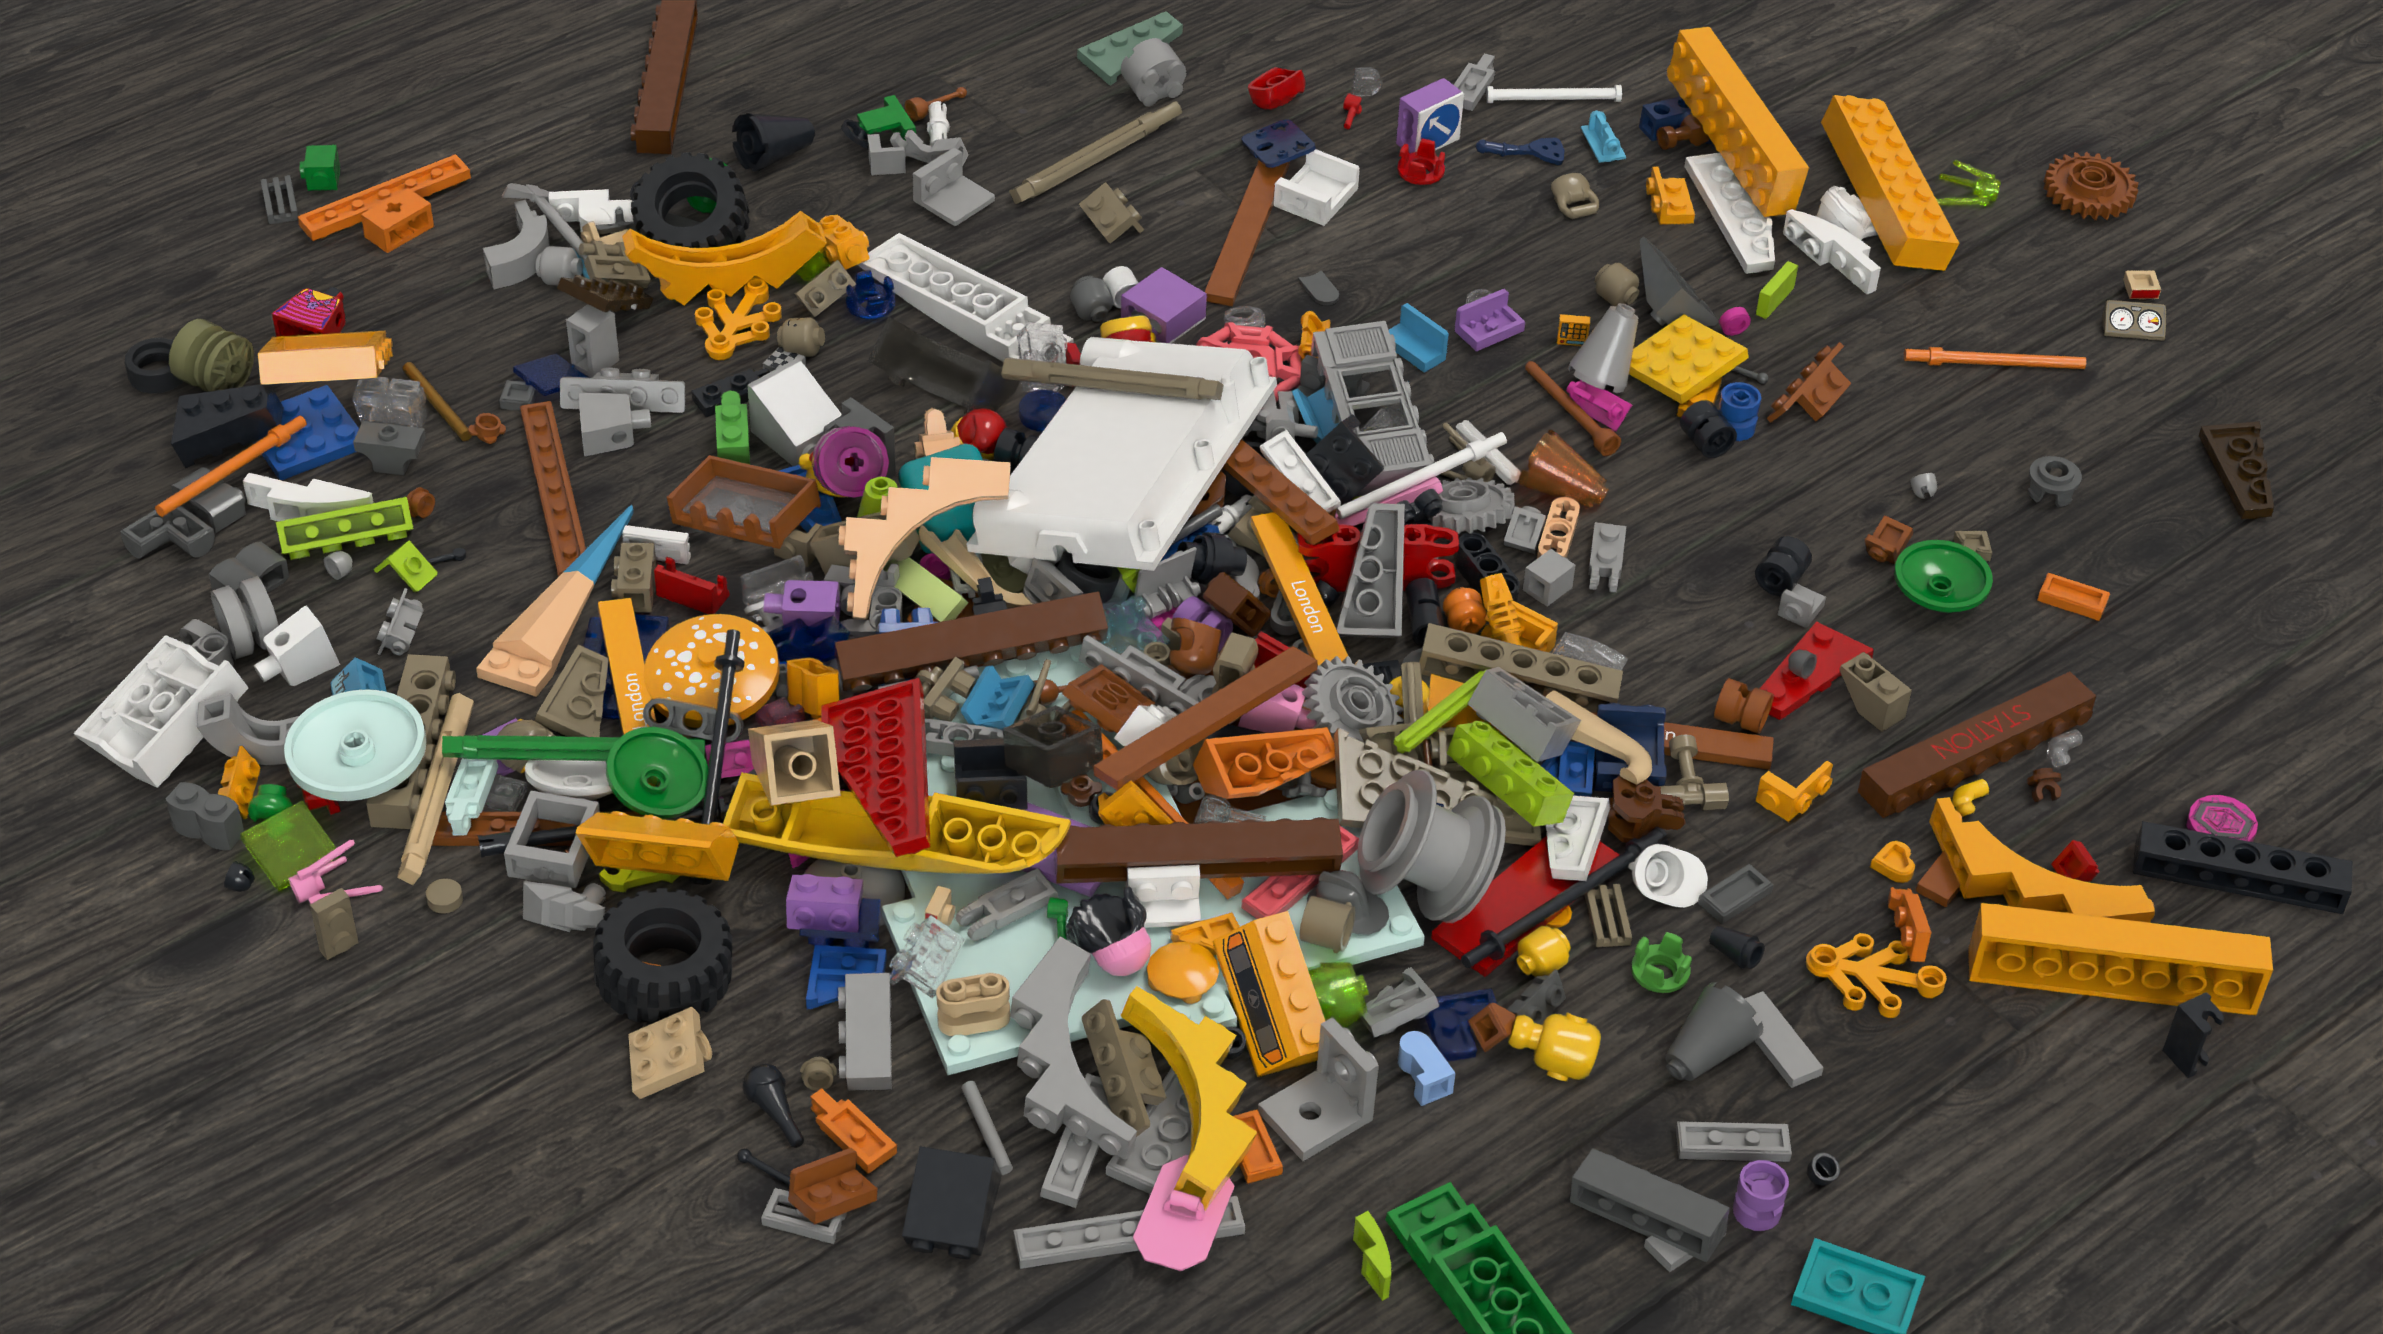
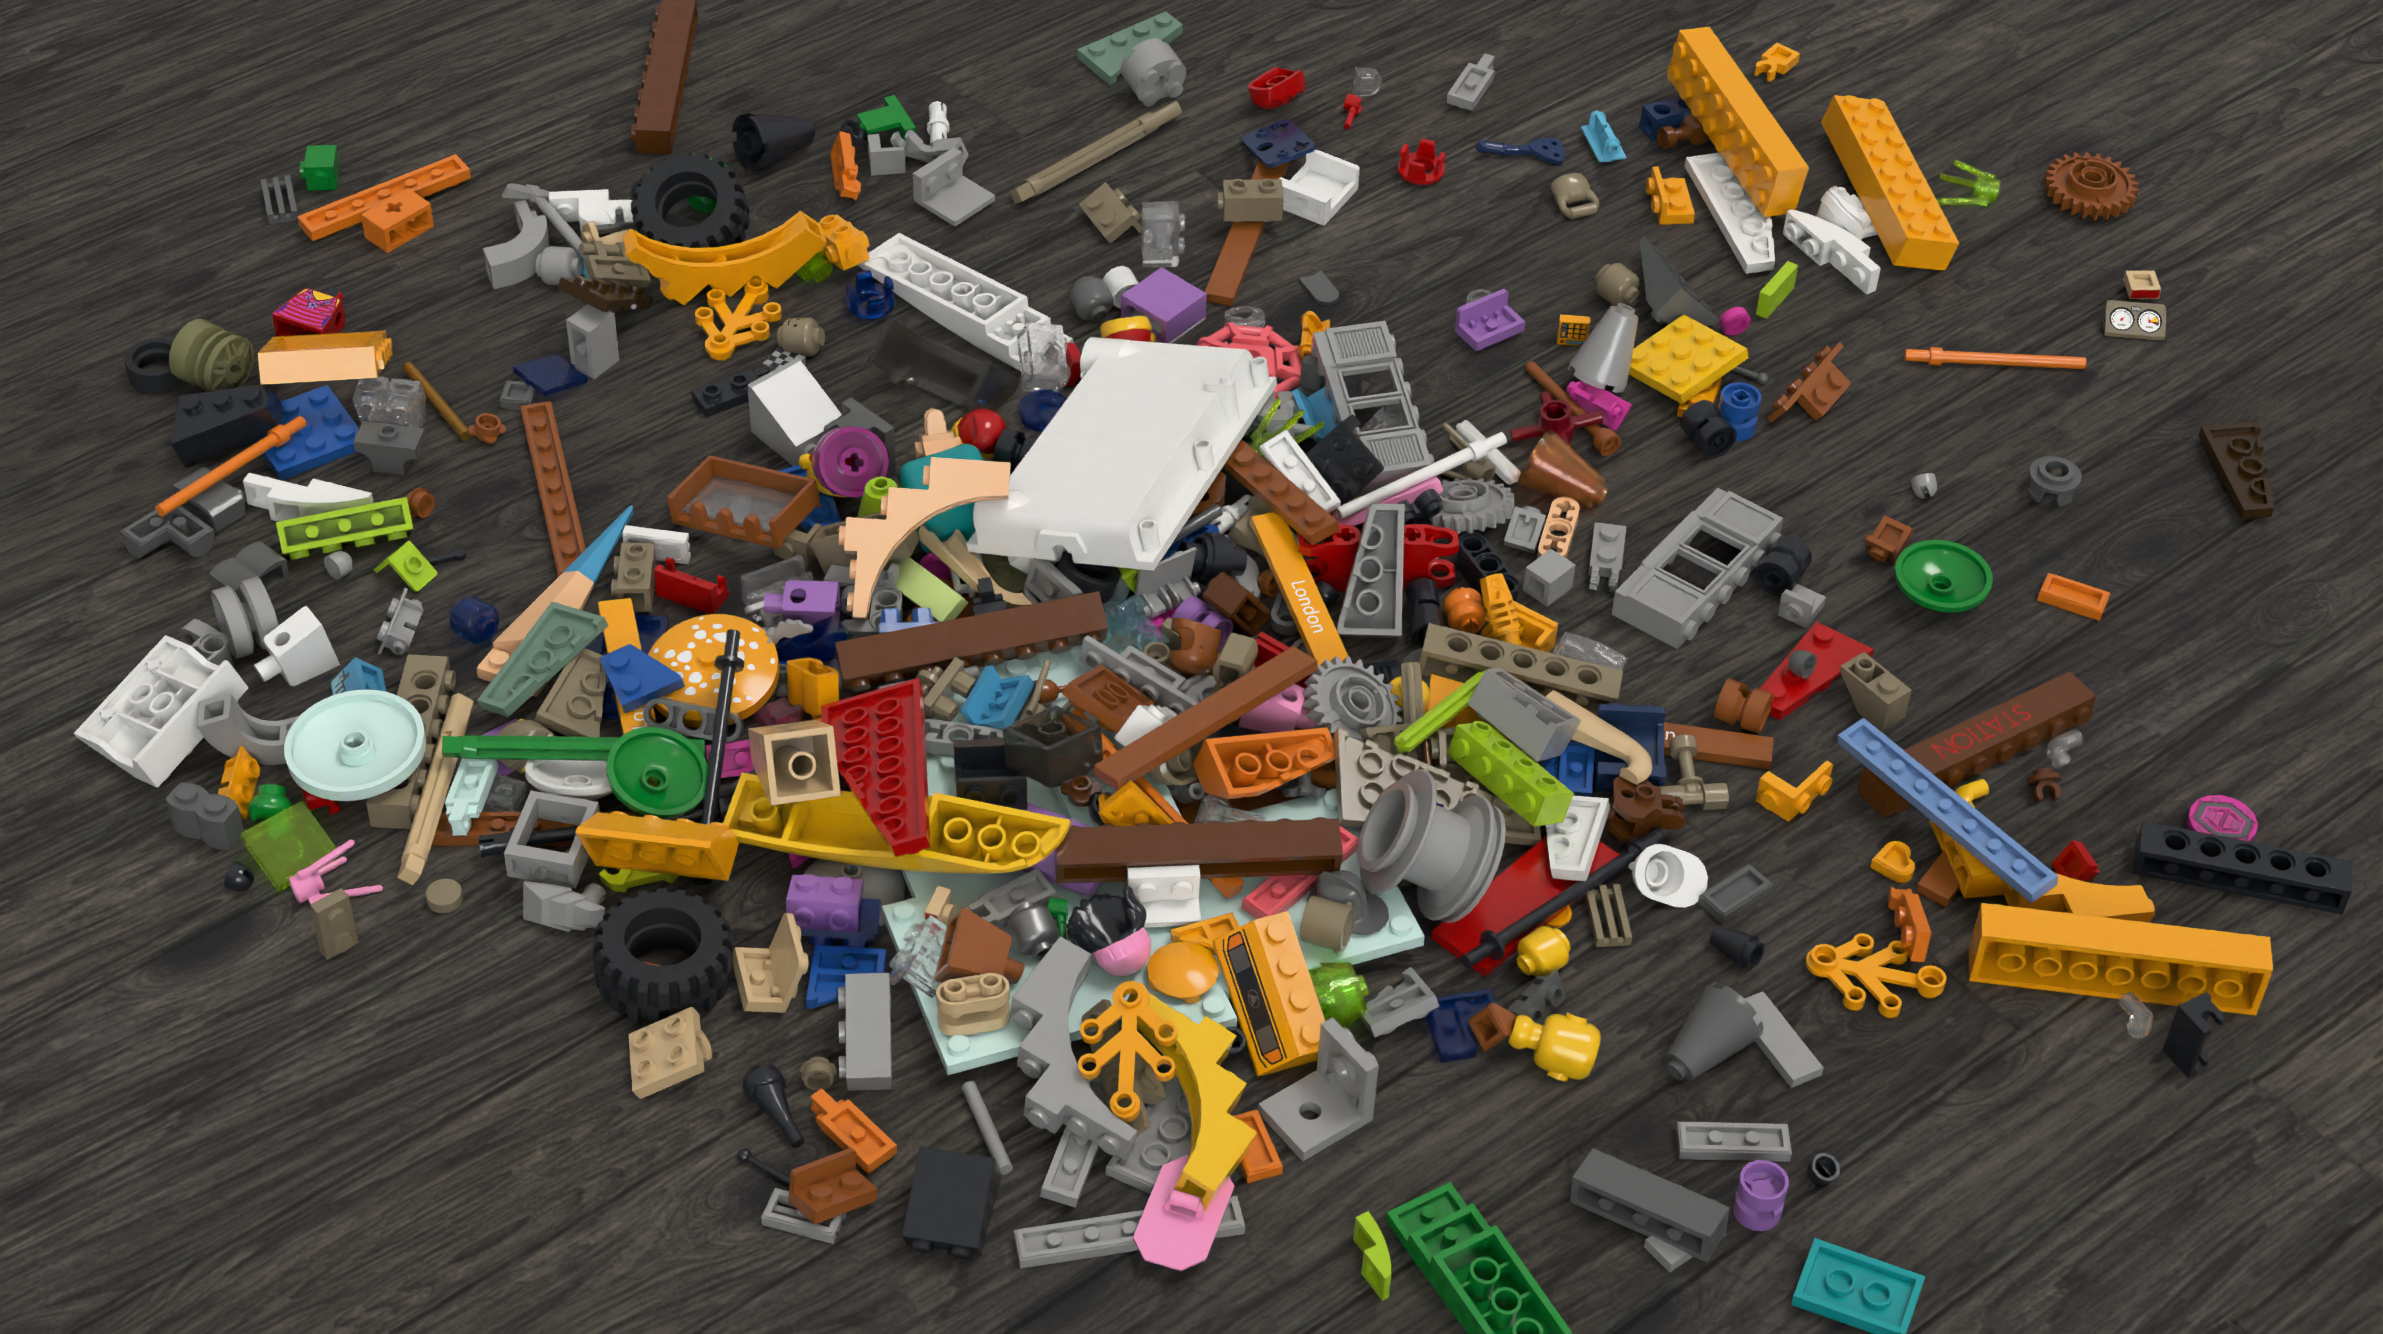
light grey bracket [560,368,685,413] -> none
light grey torso [578,393,651,456] -> none
bright green hinge [715,390,750,464] -> none
dark tan hips [794,260,856,318] -> none
dark orange hinge [904,87,967,122] -> none
dark tan piece [1001,358,1224,400] -> none
dark azure panel [1389,303,1448,373] -> none
piece [1396,78,1464,153] -> none
light blue leg [1398,1031,1455,1106] -> none
white bar [1486,85,1622,103] -> none
bright green piece [1631,932,1692,993] -> none
dark tan tile [1953,531,1992,561] -> none
none -> clear blue head [449,596,499,644]
none -> sand green wing [477,602,609,717]
none -> blue wing [599,644,685,713]
none -> tan bracket [732,913,808,1013]
none -> light grey piece [765,619,814,645]
none -> orange hinge [830,131,861,200]
none -> dark orange torso [933,907,1024,984]
none -> flat silver head [1006,902,1059,958]
none -> light orange plant [1078,981,1178,1123]
none -> clear brick [1141,201,1185,267]
none -> dark tan brick [1217,178,1284,222]
none -> clear neon green plant [1249,398,1325,460]
none -> dark red bar [1510,392,1603,461]
none -> light grey window [1612,488,1783,649]
none -> light orange plate [1754,43,1800,82]
none -> medium blue plate [1838,718,2058,903]
none -> clear arm [2118,992,2153,1039]

